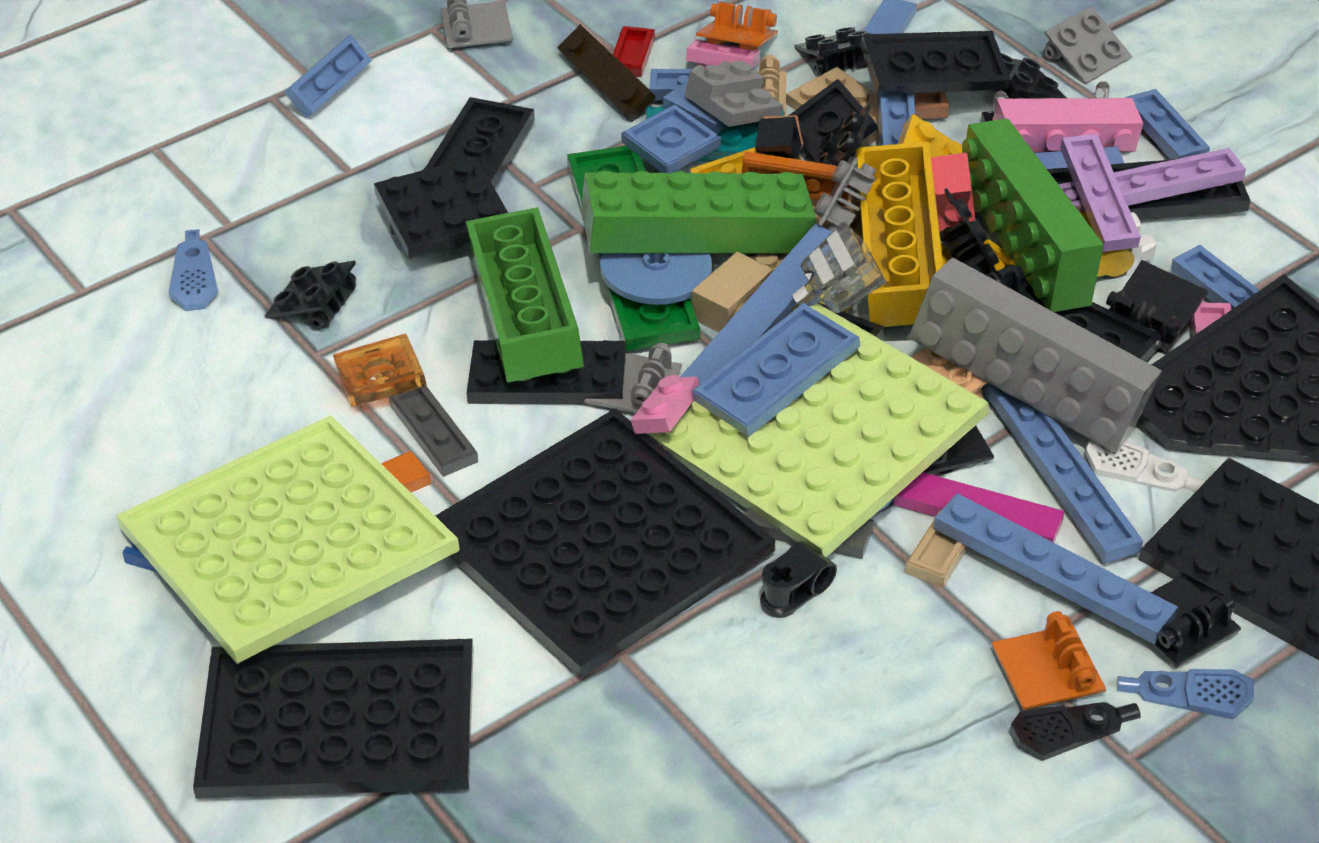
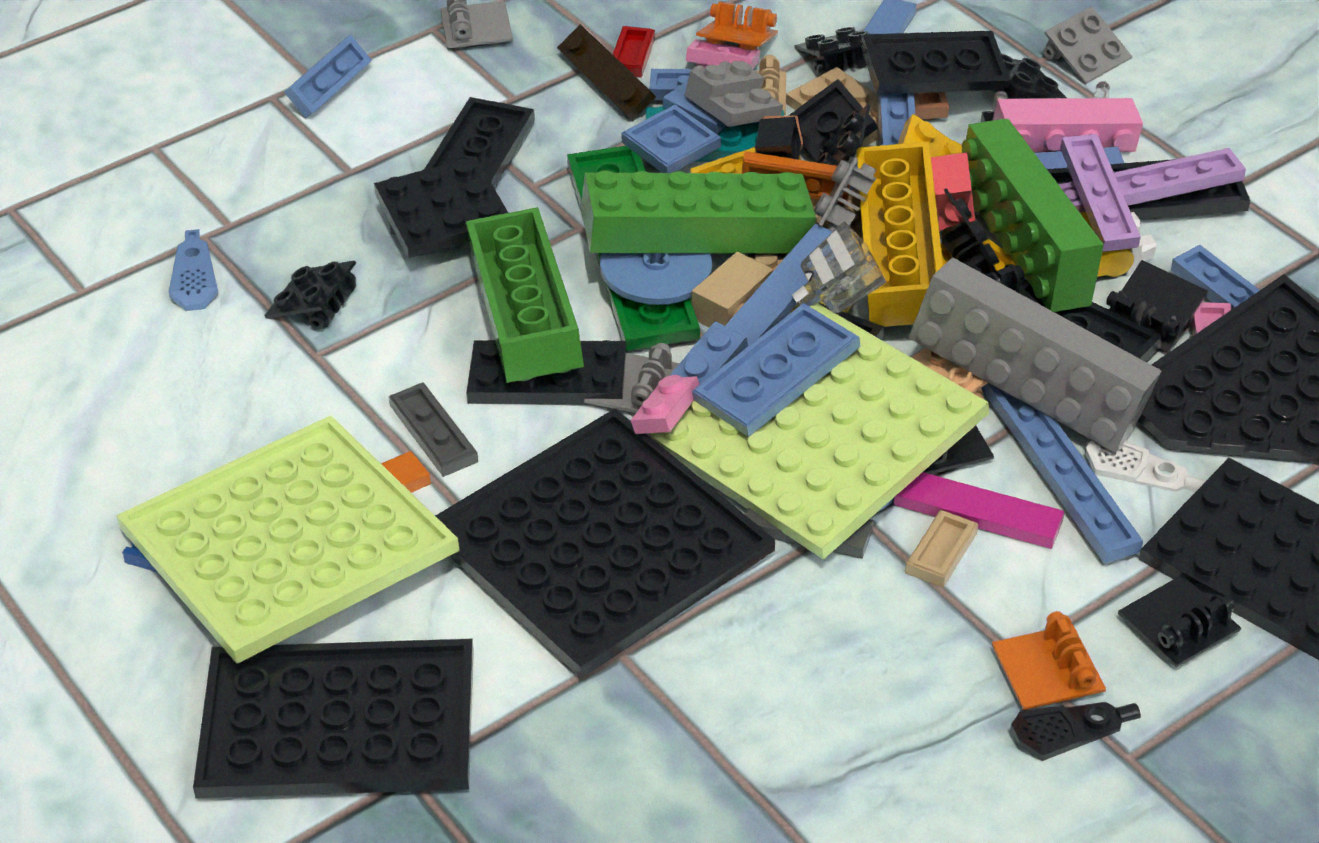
clear orange piece [333,334,427,407] -> none
black piece [760,541,837,618] -> none
medium blue plate [934,493,1178,644] -> none
medium blue piece [1117,669,1254,719] -> none
medium blue plate [1126,89,1210,160] -> none
none -> medium blue plate [670,321,748,384]

